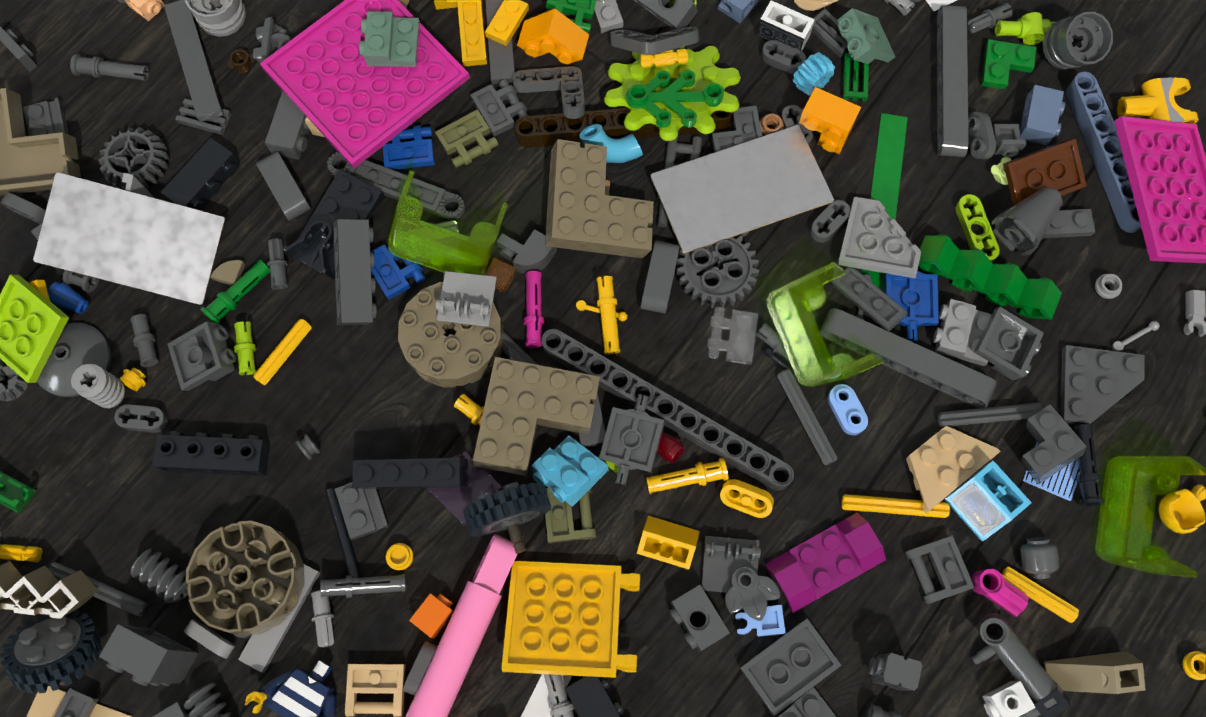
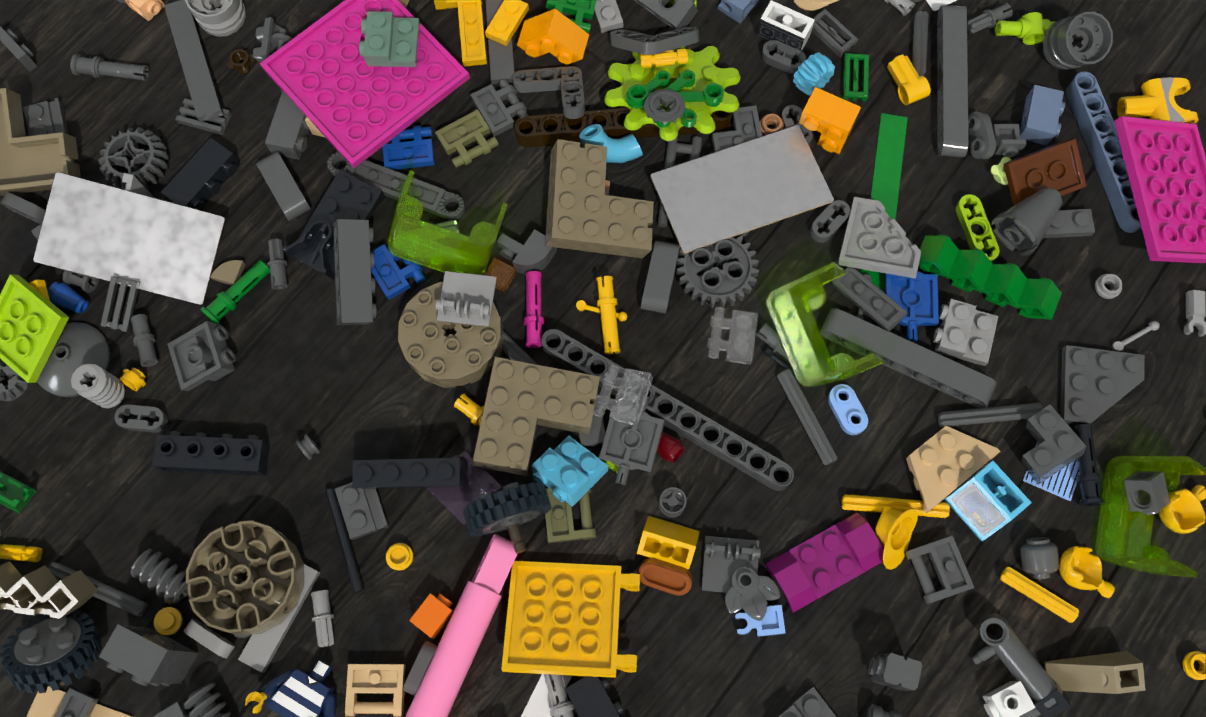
lime pin [234,321,256,375] -> none
yellow axle [254,319,311,385] -> none
dark grey pin [320,574,405,598] -> none
yellow pin [646,457,729,494] -> none
dark grey brick [669,585,730,652] -> none
yellow plate [720,479,774,518] -> none
dark grey plate [740,619,842,716] -> none
sand green plate [838,8,895,64] -> none
dark pink piece [971,569,1029,617] -> none
dark grey plate [974,306,1044,381] -> none
green plate [981,39,1036,90] -> none
none -> dark grey tile [100,276,140,332]
none -> yellow plate [154,607,183,635]
none -> clear plate [593,365,653,425]
none -> dark orange tile [638,558,693,596]
none -> dark grey gear [644,89,685,126]
none -> dark grey wheel [659,487,687,518]
none -> yellow piece [875,506,918,570]
none -> yellow piece [887,55,931,105]
none -> dark grey axle [912,11,929,76]
none -> yellow hair [1059,546,1115,598]
none -> dark grey brick [1124,471,1170,515]

